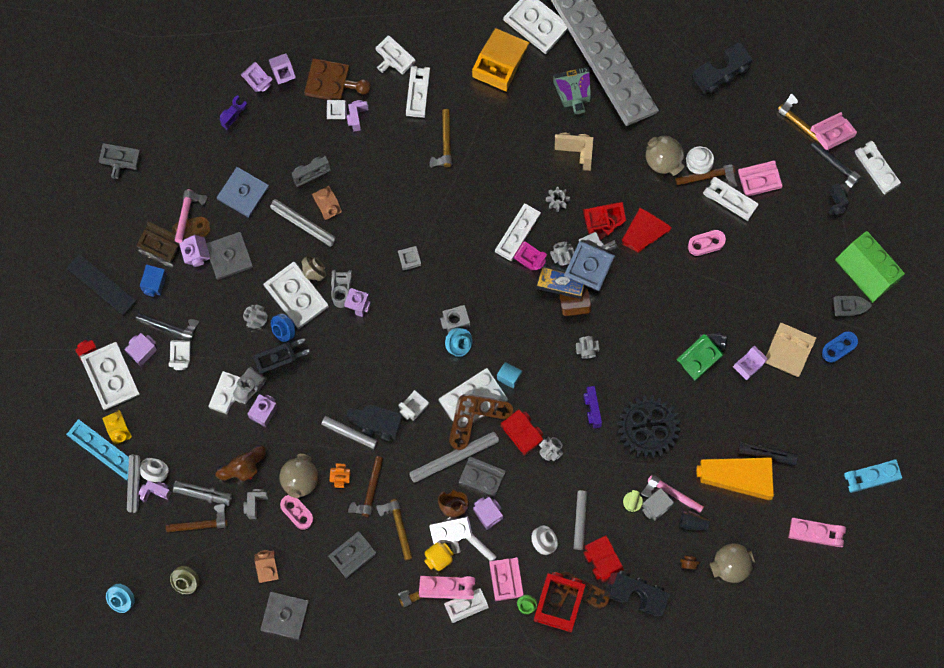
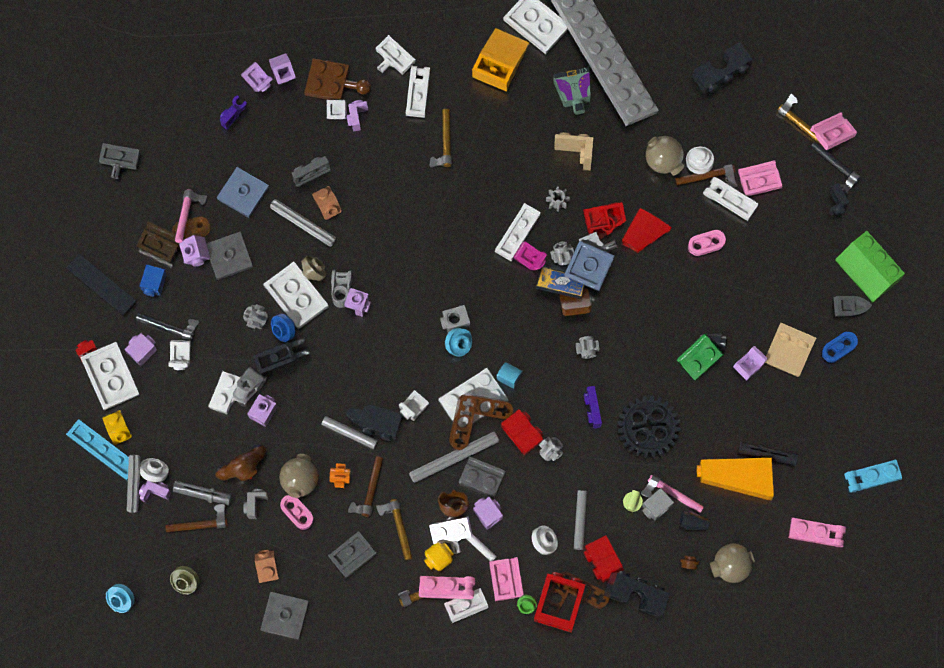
light grey plate [398,246,421,270] -> none
white plate [855,141,901,195] -> none

